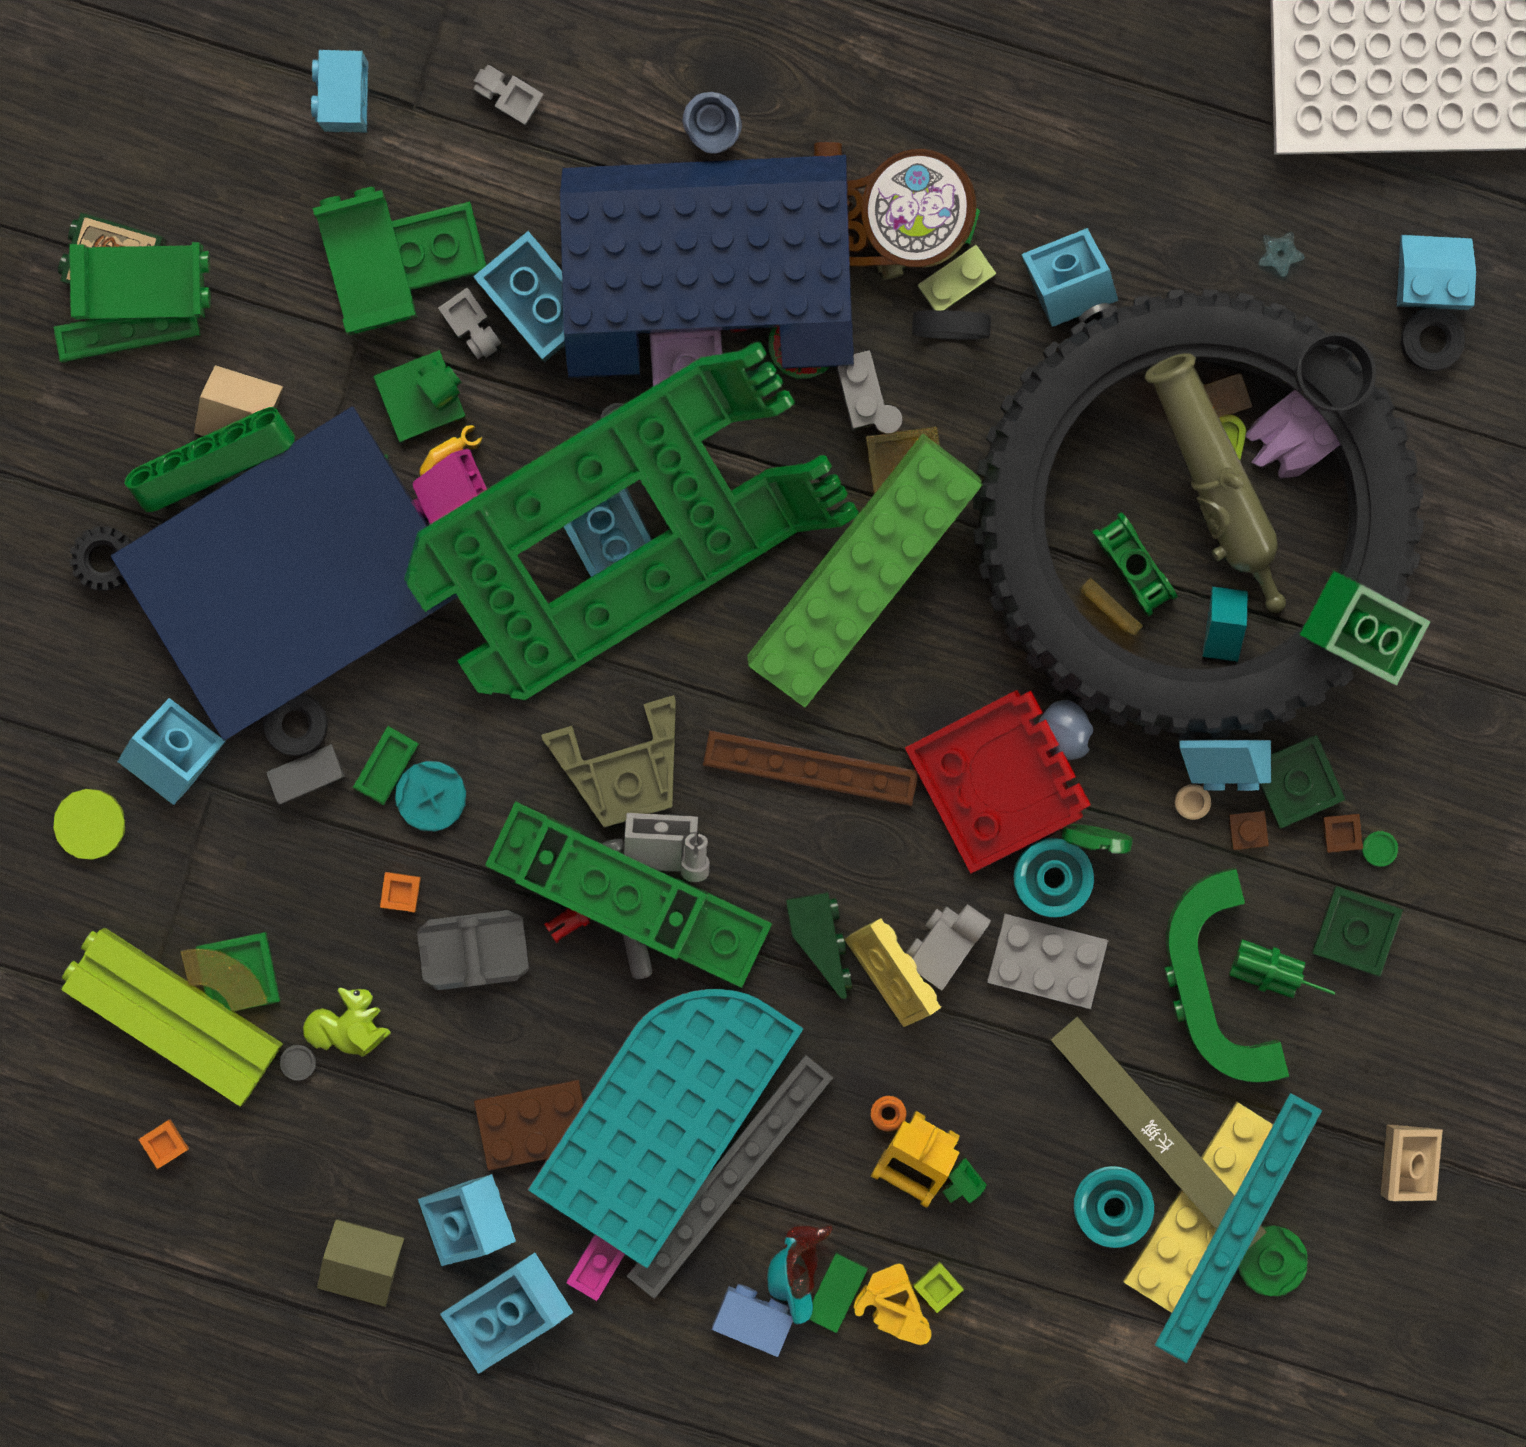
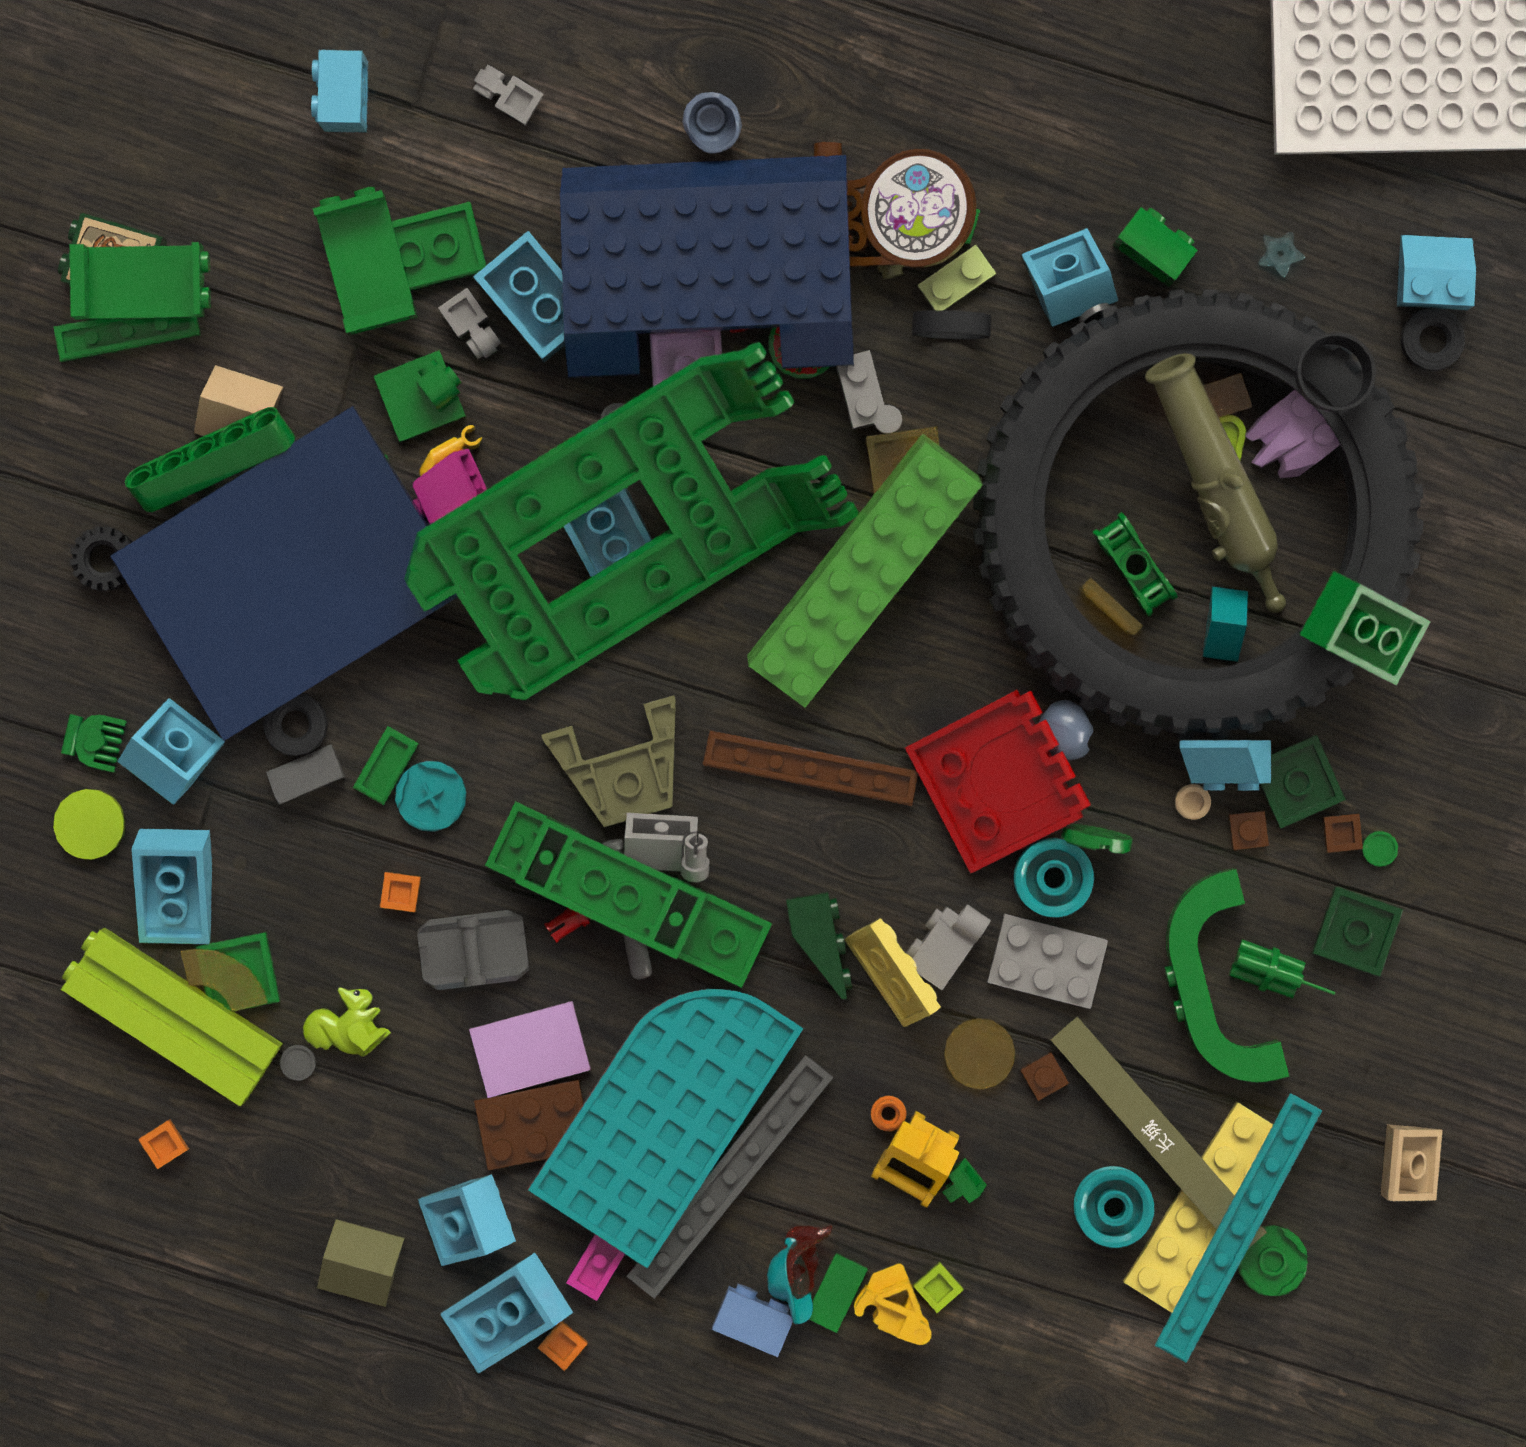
none -> green piece [61,714,127,772]
none -> medium azure slope [132,829,212,944]
none -> lavender tile [469,1001,591,1098]
none -> orange tile [538,1321,588,1371]
none -> clear yellow tile [944,1018,1015,1089]
none -> reddish brown plate [1020,1052,1069,1101]
none -> green slope [1112,207,1197,288]

